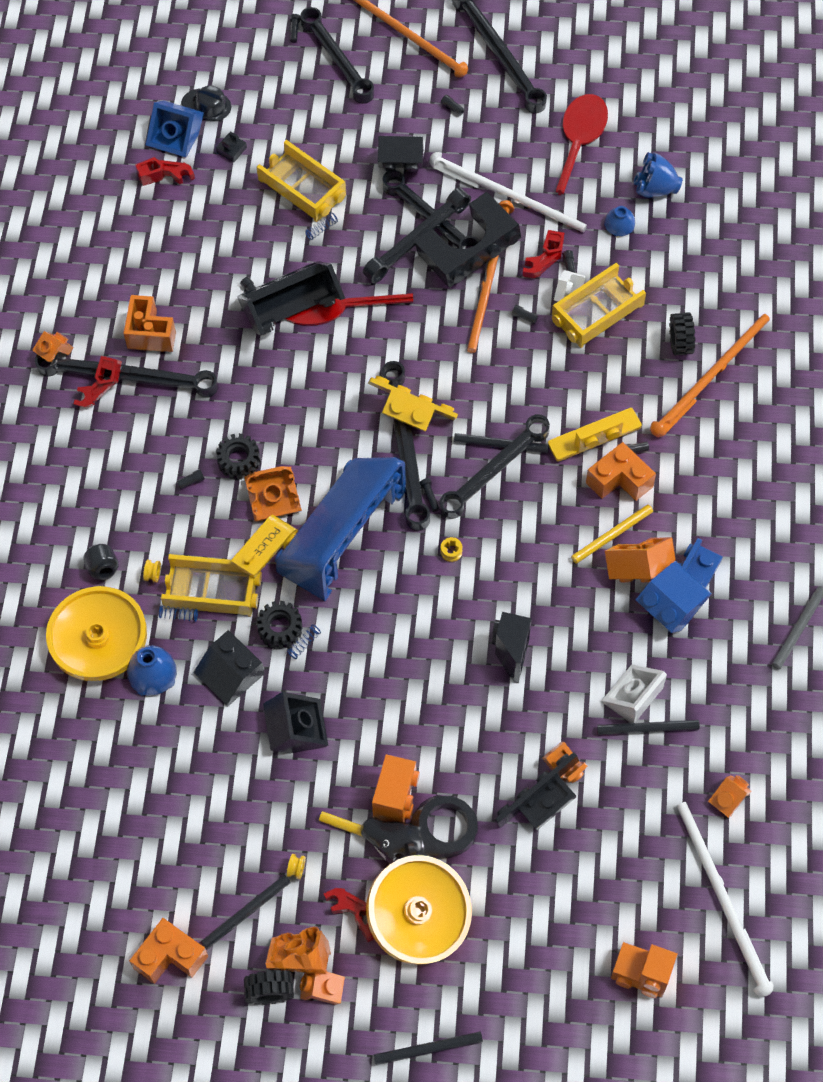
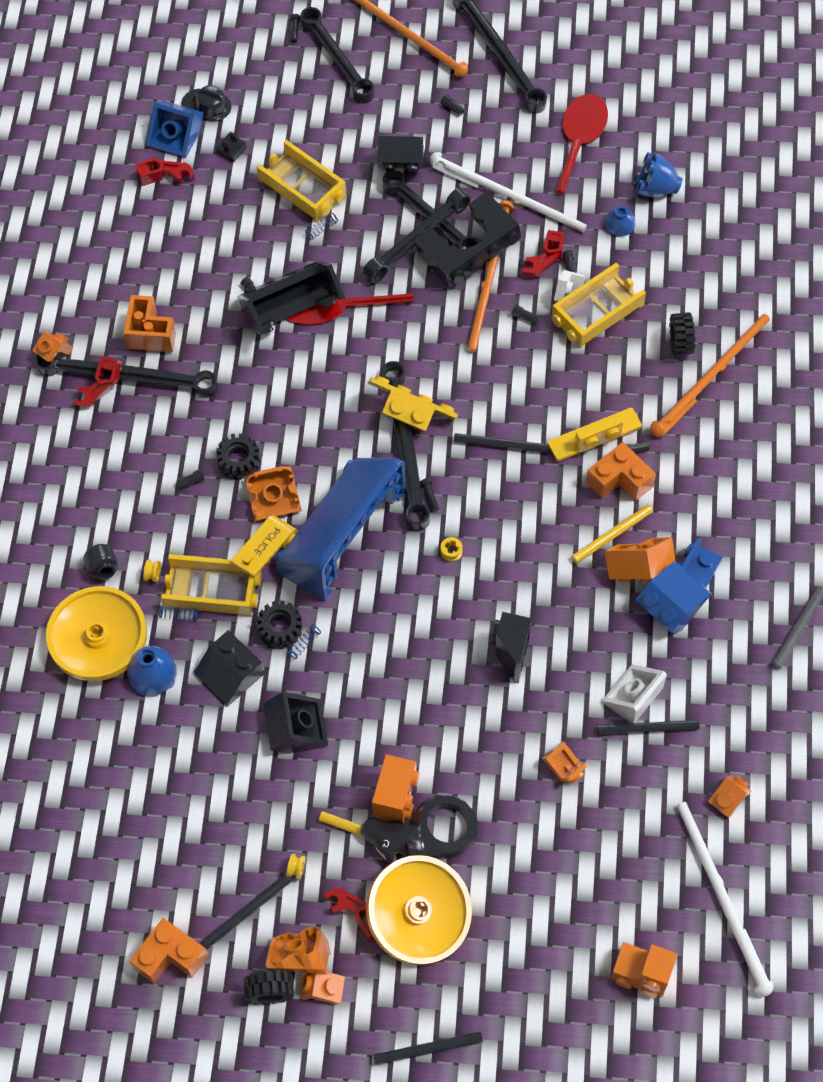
black piece [440,414,550,519] -> none
black bracket [495,752,579,830] -> none

